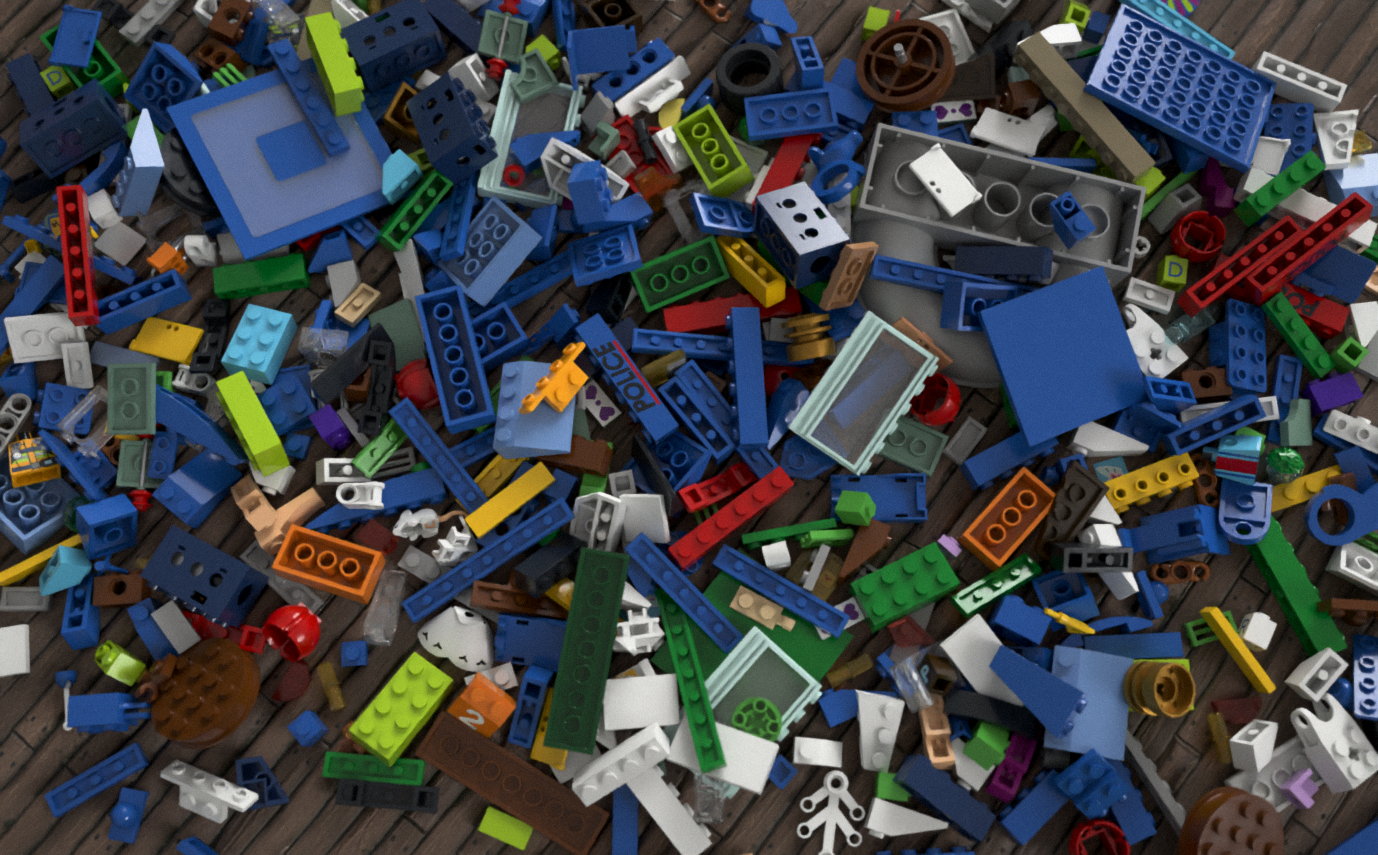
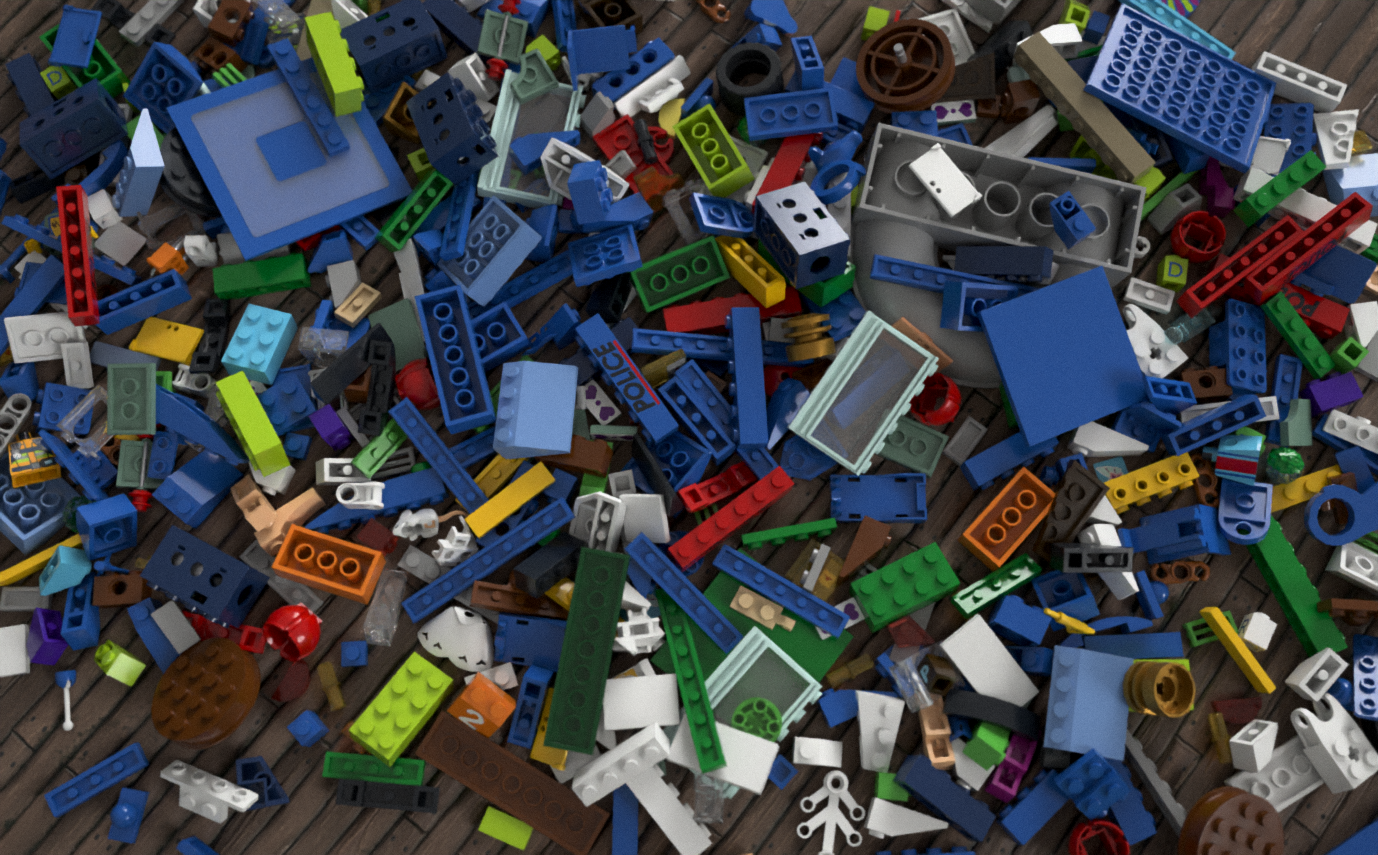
blue brick [67,693,152,734] -> none
reddish brown plate [135,653,178,704] -> none
medium azure slope [382,149,423,205] -> none
red plate [502,164,525,187] -> none
light orange bracket [518,342,589,414] -> none
sand green panel [588,120,620,161] -> none
white plate [652,126,694,175] -> none
white piece [762,541,791,572] -> none
bright green tile [800,529,854,548] -> none
medium nougat plate [819,241,879,311] -> none
bright green brick [835,491,876,526] -> none
lavender plate [936,535,962,561] -> none
white door [970,107,1046,157] -> none
blue slope [989,644,1088,739] -> none
lavender panel [1279,769,1319,809] -> none
none -> dark purple slope [26,607,68,666]
none -> sand green tile [590,425,638,441]

